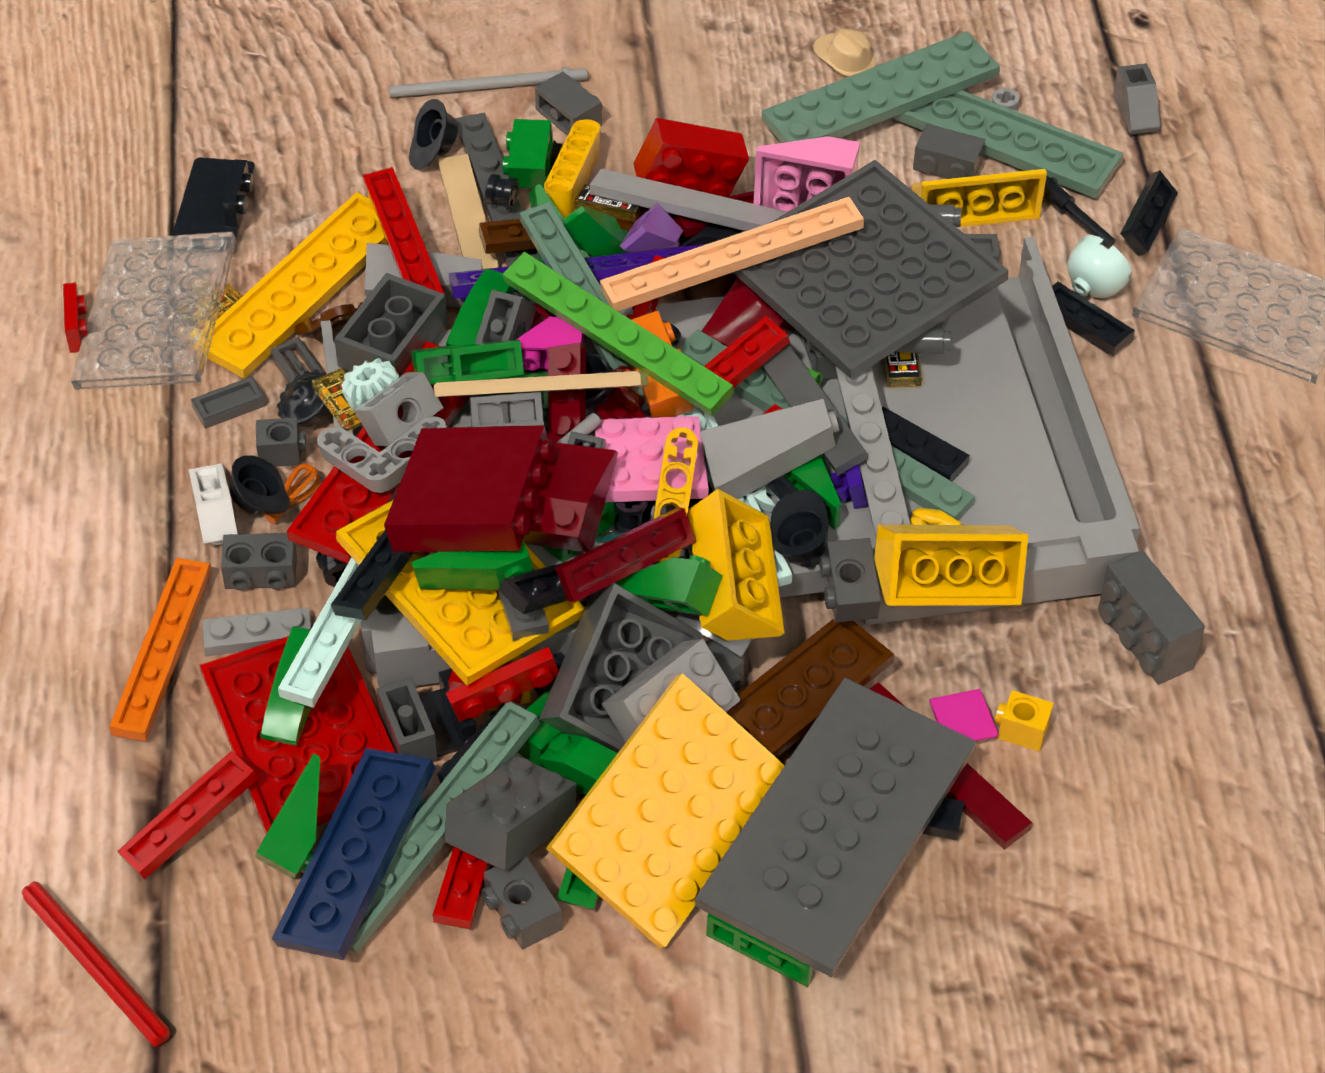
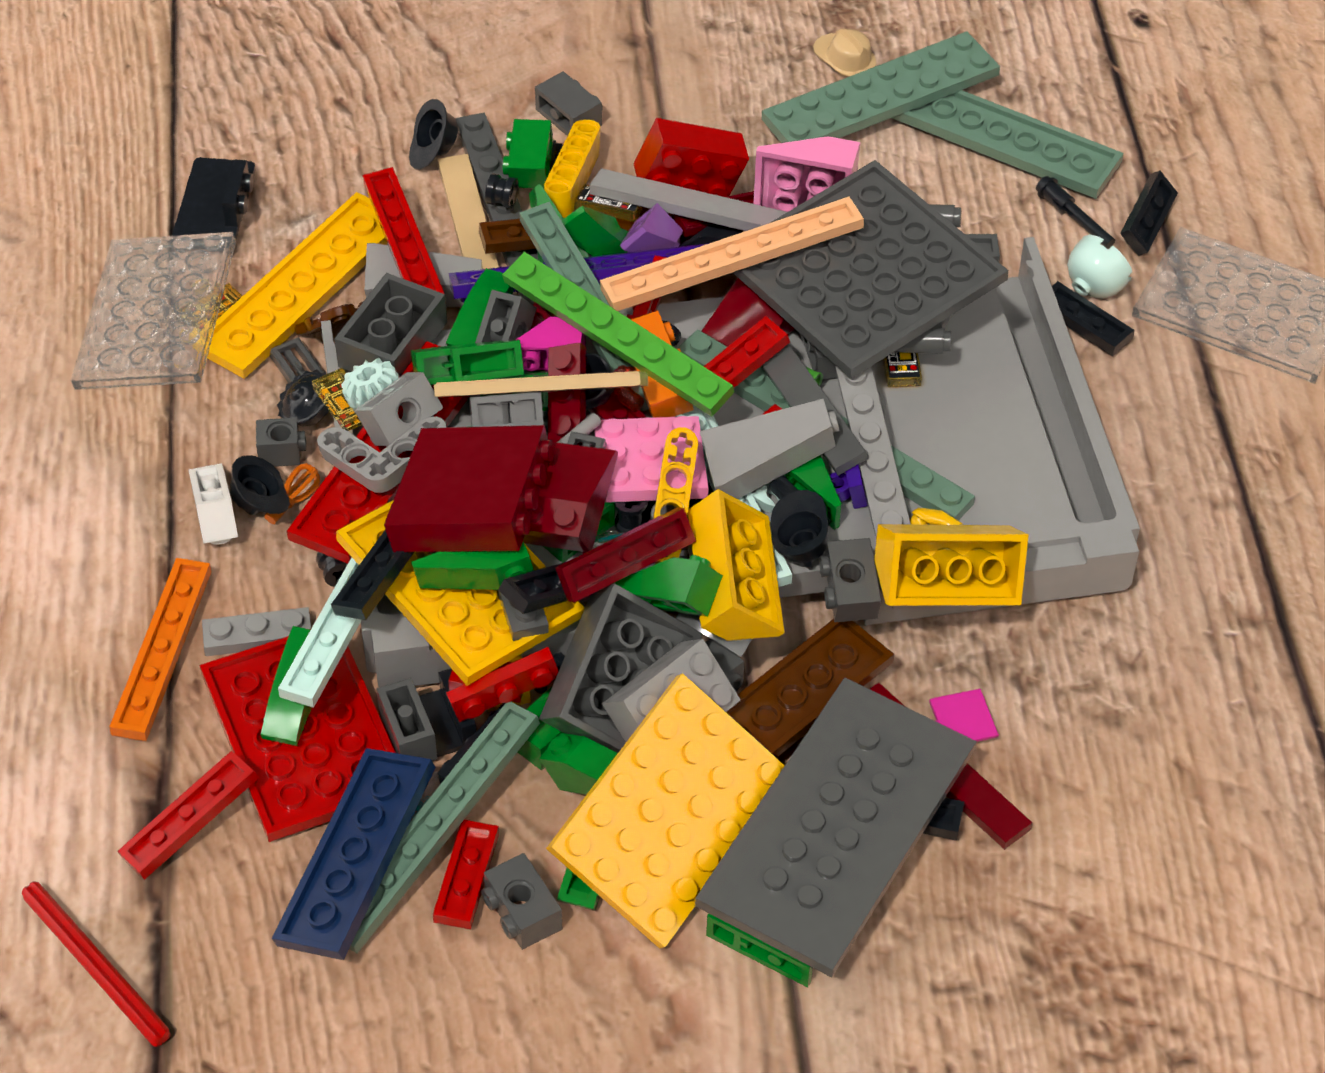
red plate [63,282,88,353] -> none
dark grey tile [191,376,267,429] -> none
dark grey brick [221,533,297,590] -> none
green slope [255,753,320,879] -> none
light grey bar [389,67,588,98] -> none
dark grey brick [444,755,577,871] -> none
black plate [882,407,970,482] -> none
yellow slope [911,169,1047,227] -> none
dark grey brick [913,123,985,179] -> none
light grey bush [992,88,1019,111] -> none
yellow brick [994,690,1054,752] -> none
dark grey brick [1098,551,1205,685] -> none
dark grey slope [1113,63,1161,135] -> none

